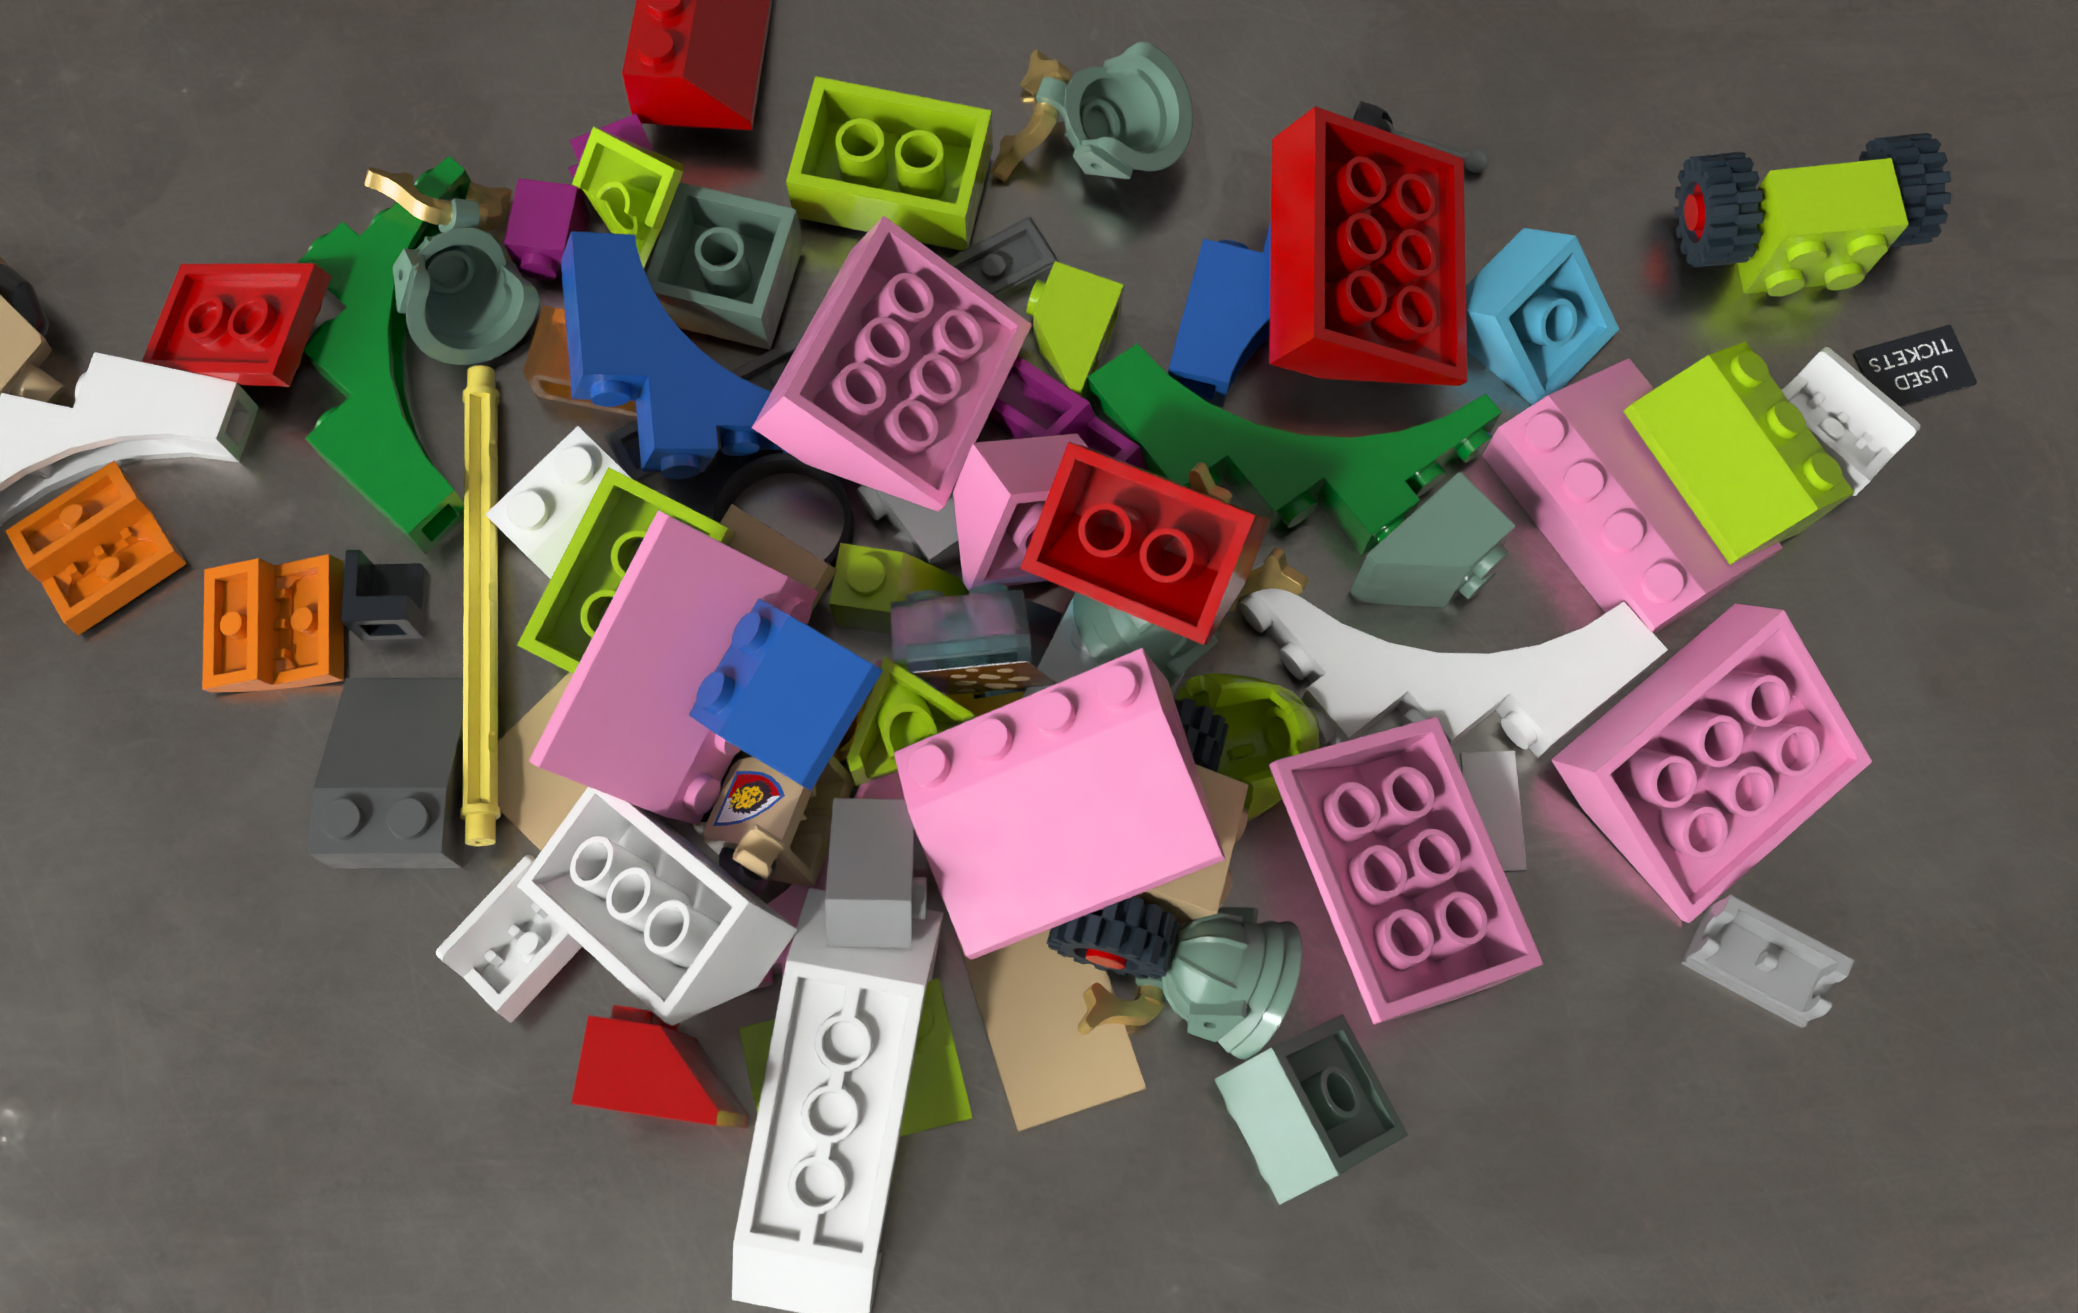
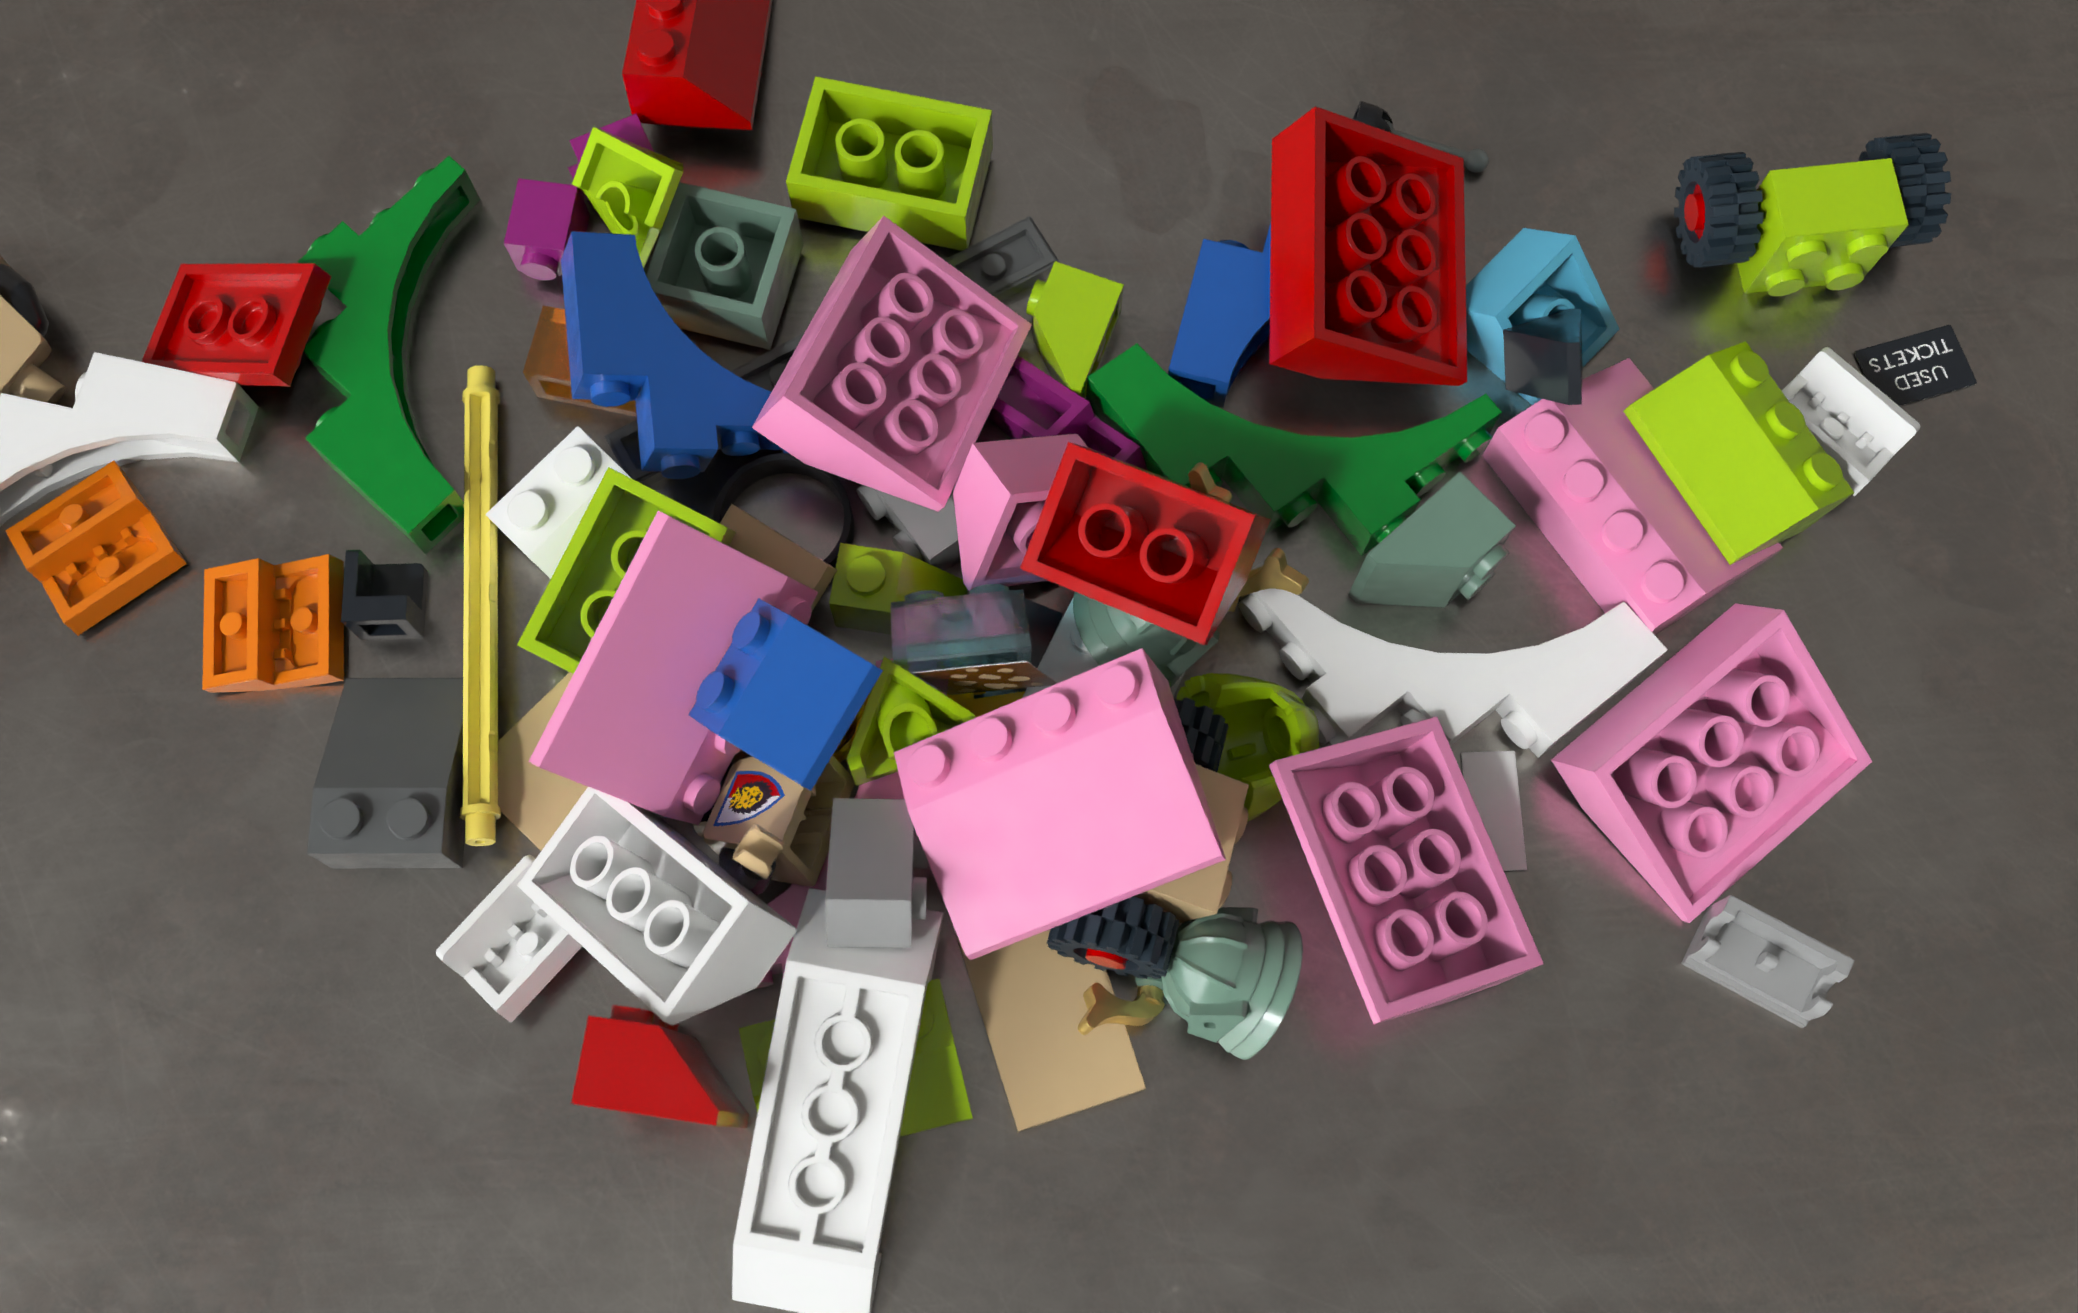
sand green helmet [364,167,540,365] -> none
sand green helmet [990,42,1193,181] -> none
sand green slope [1214,1014,1408,1205] -> none
none -> black slope [1503,308,1583,405]

